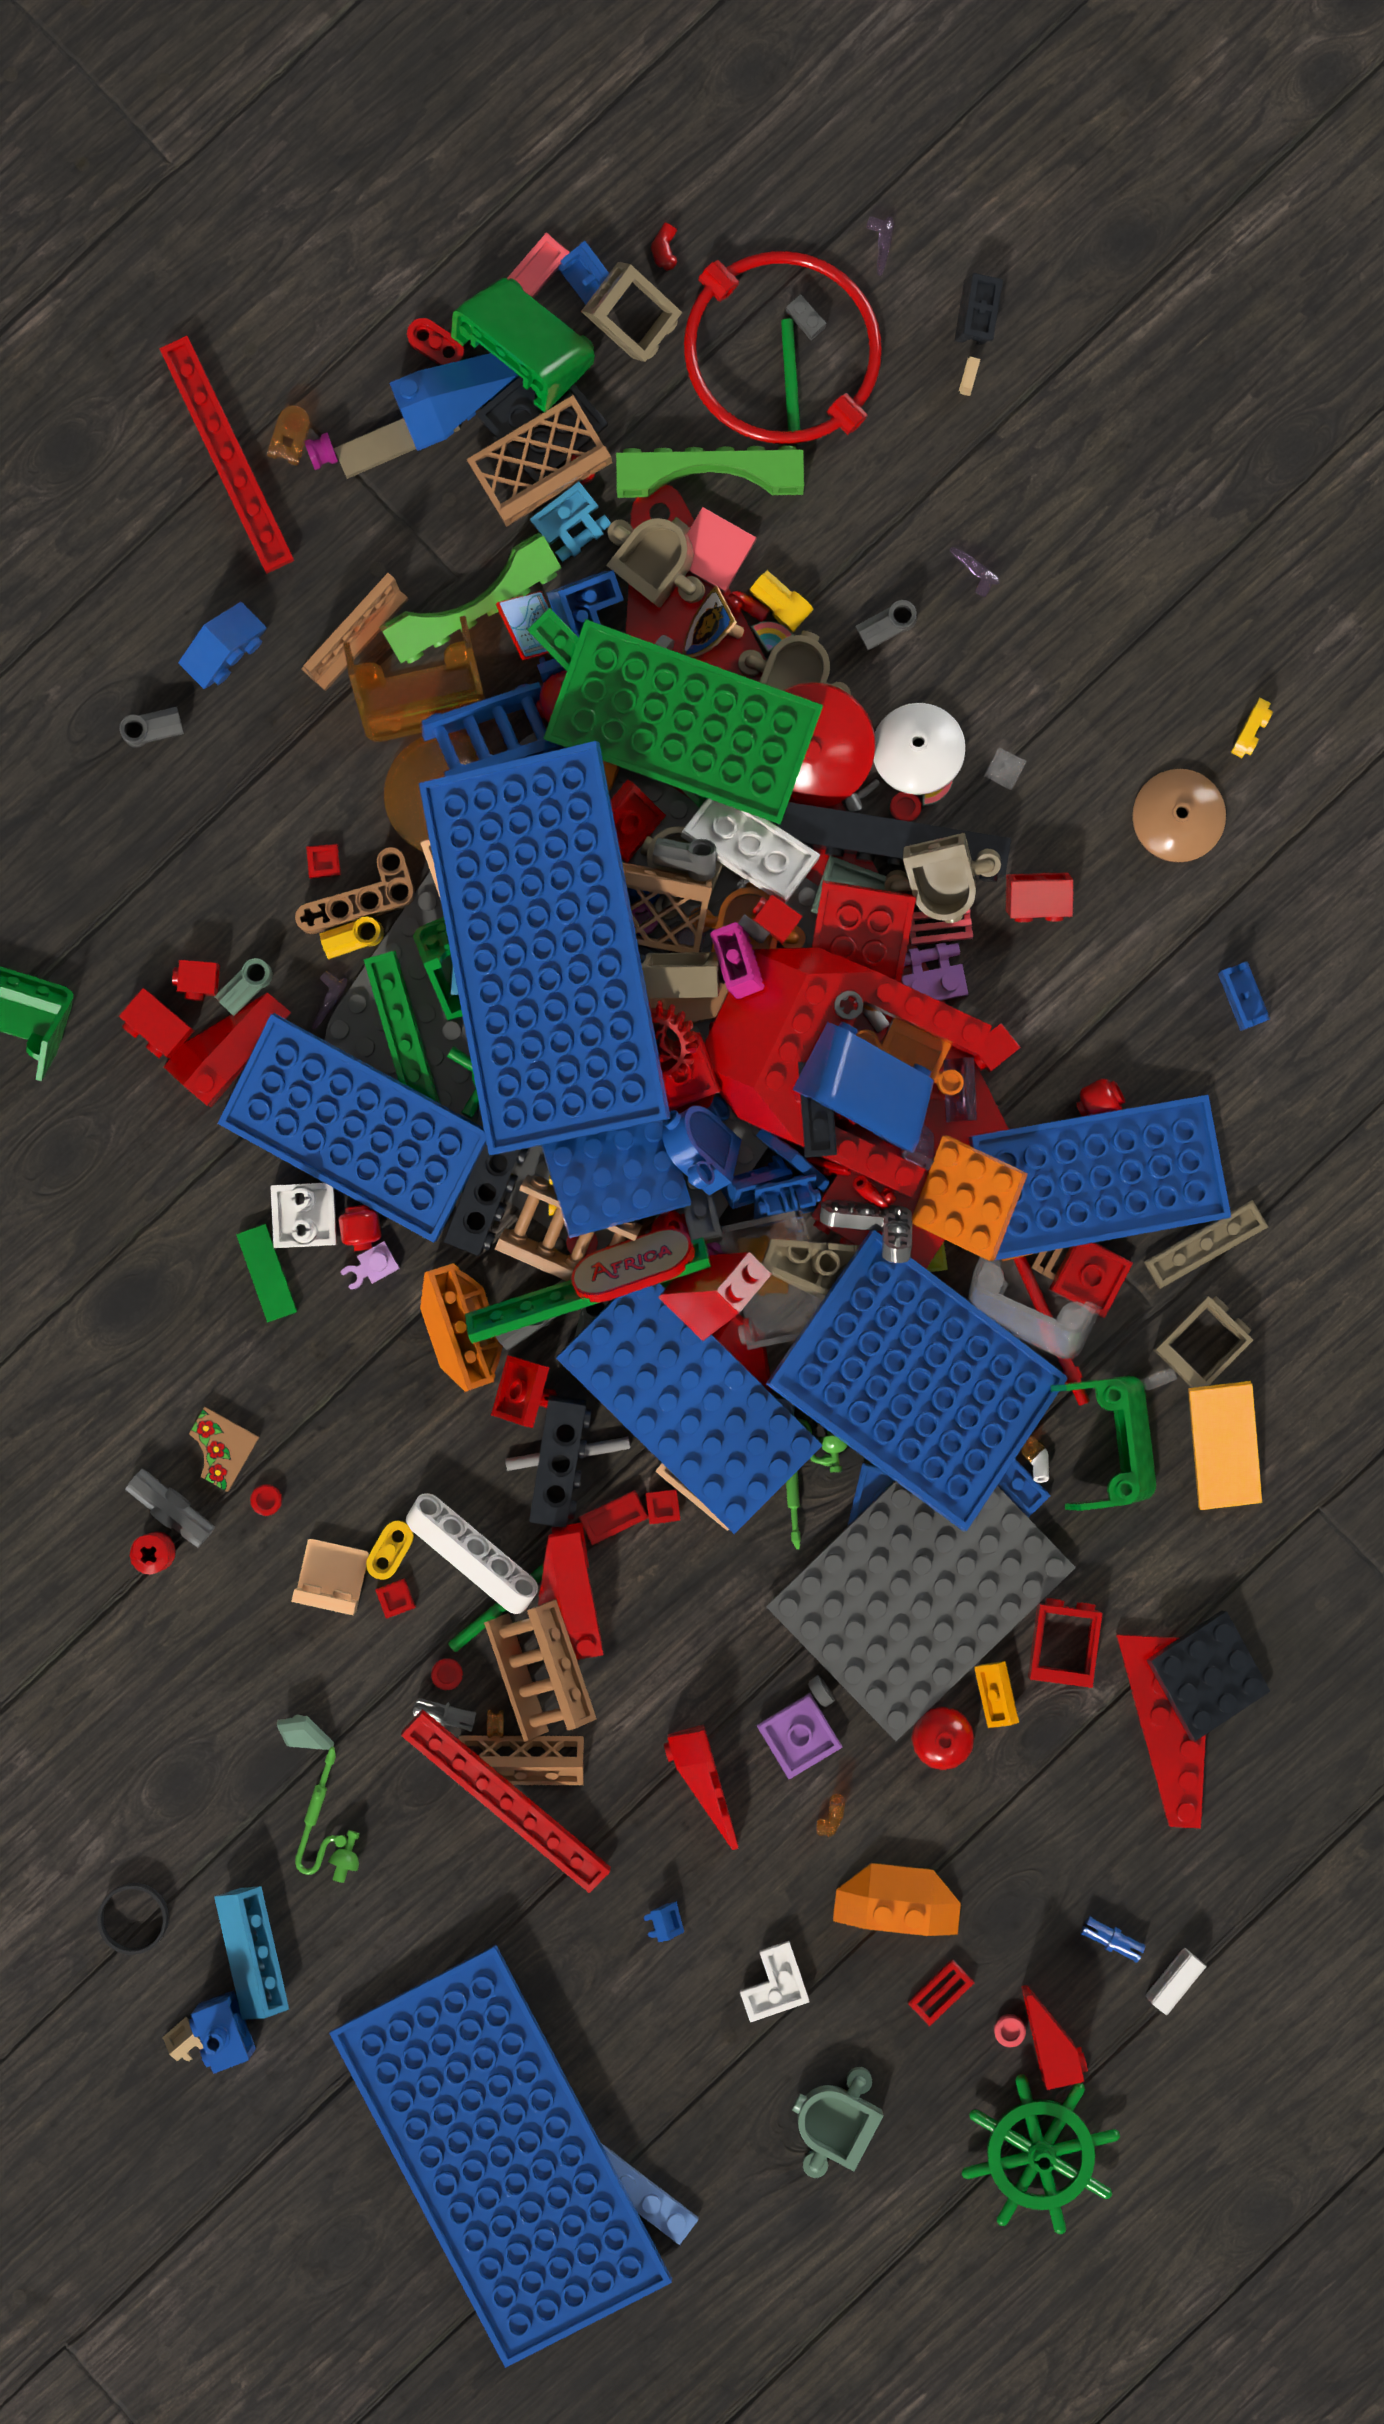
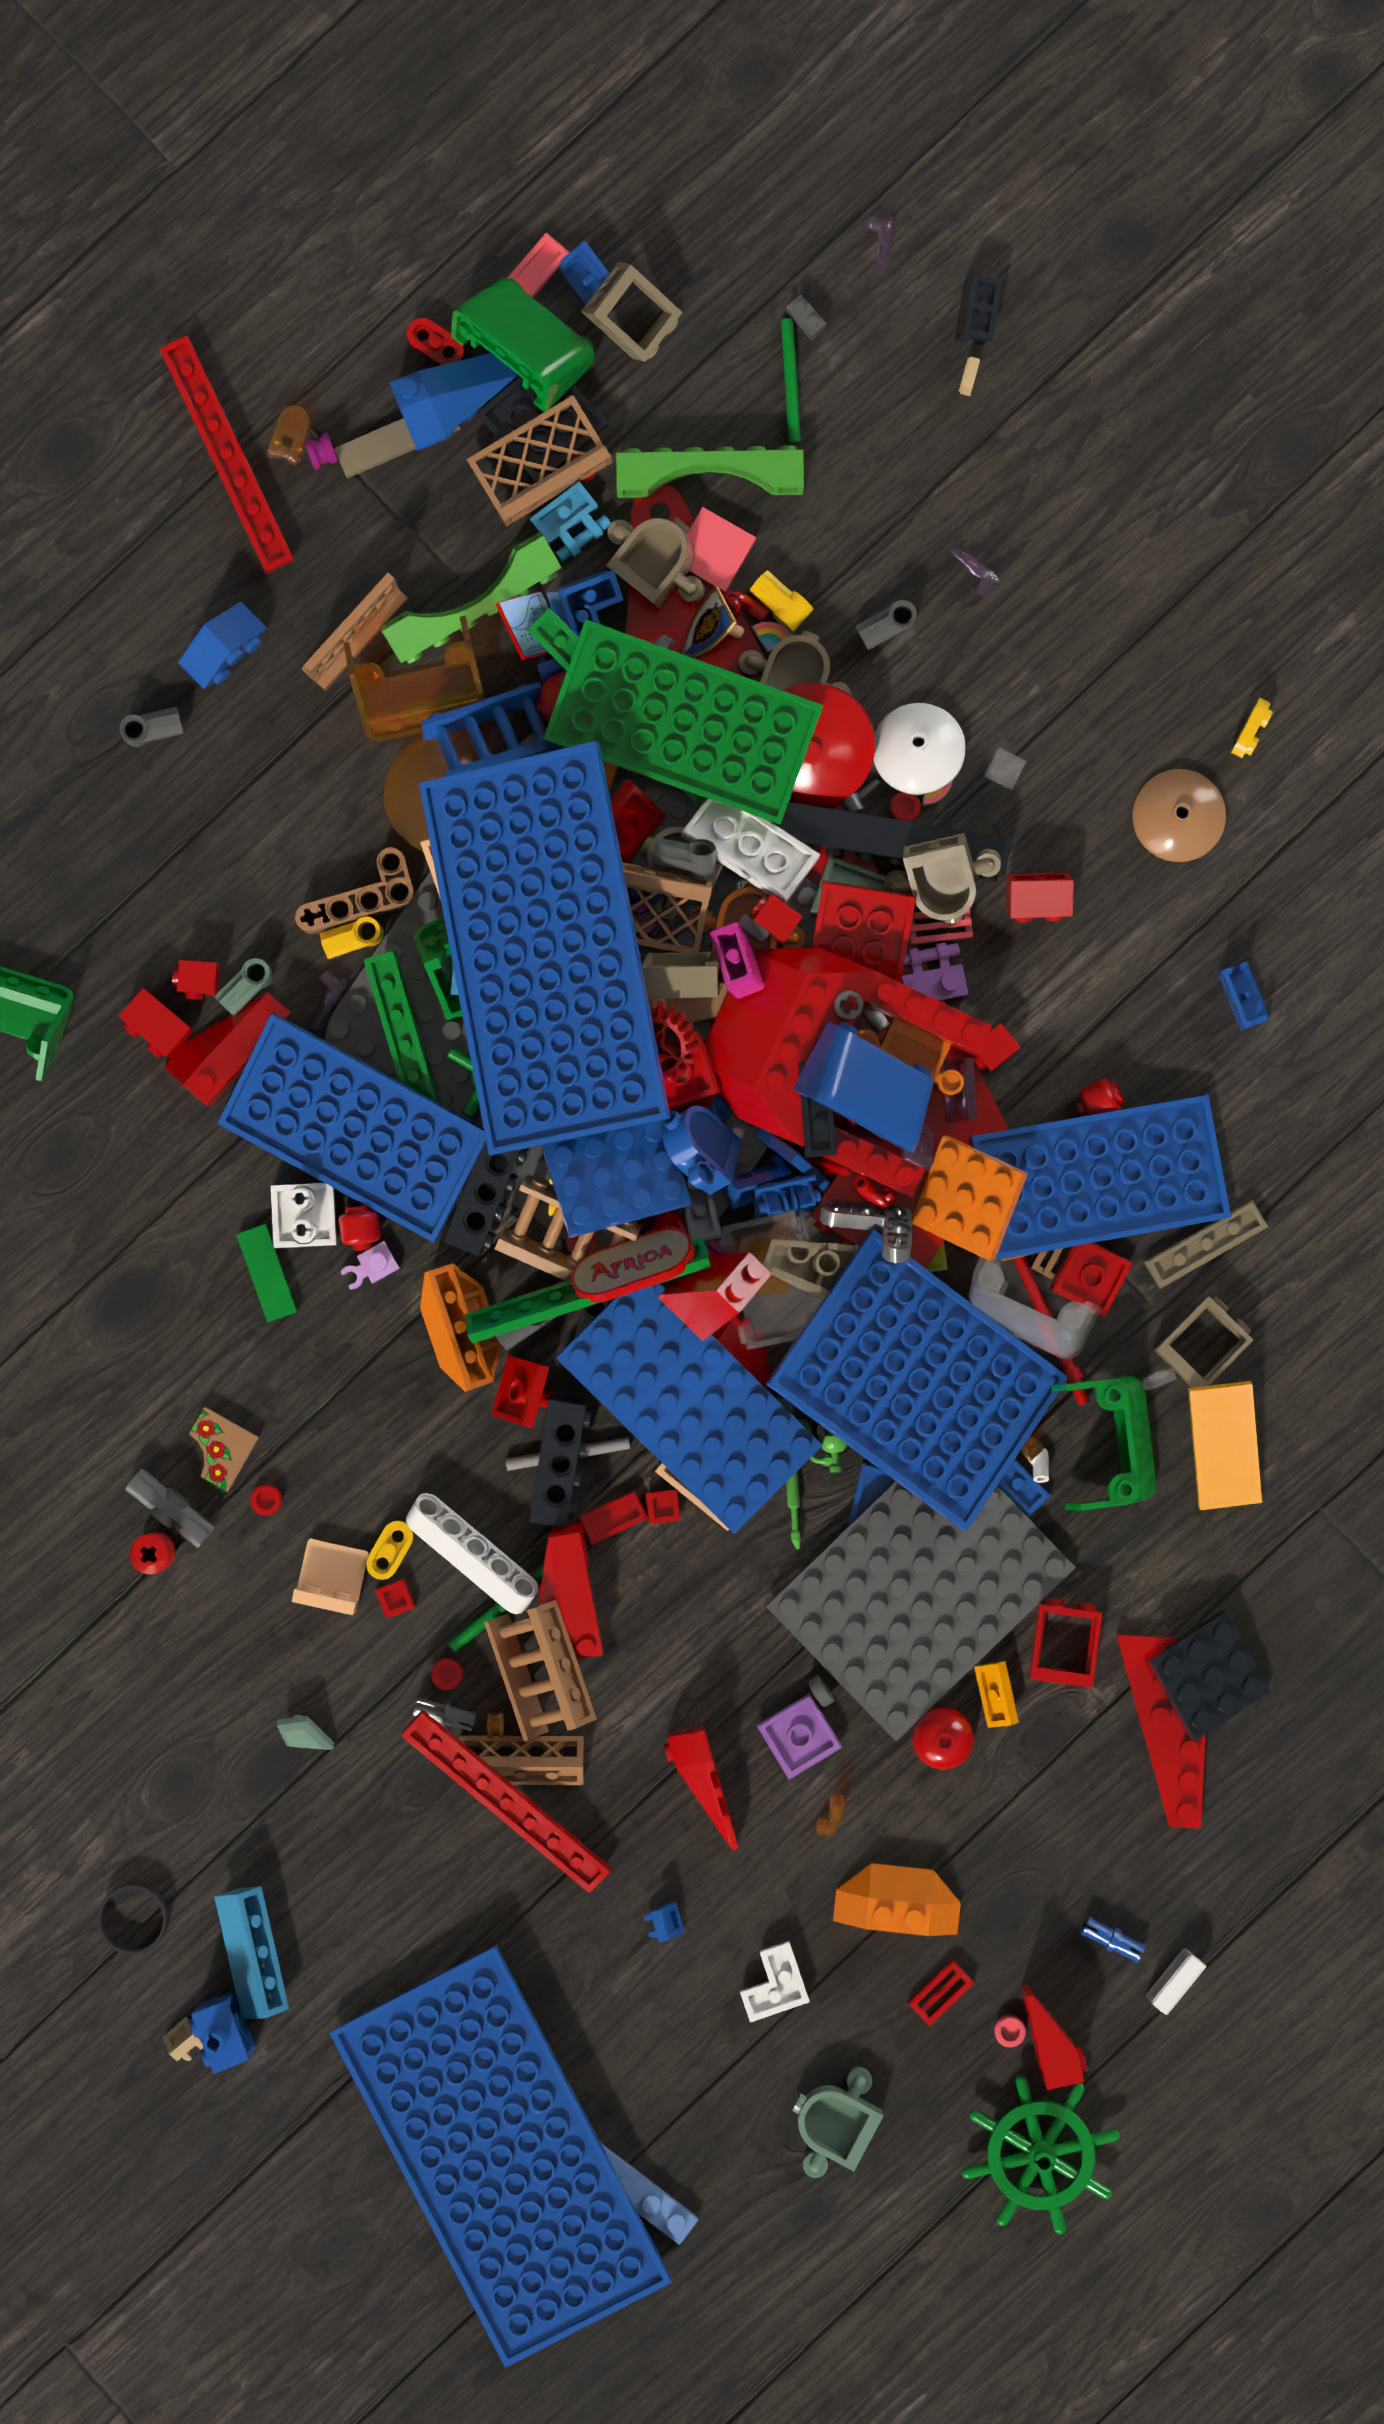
bright green piece [295,1746,360,1883] -> none
red tile [306,844,341,879] -> none
red arm [651,223,677,271] -> none
red piece [684,251,882,444] -> none

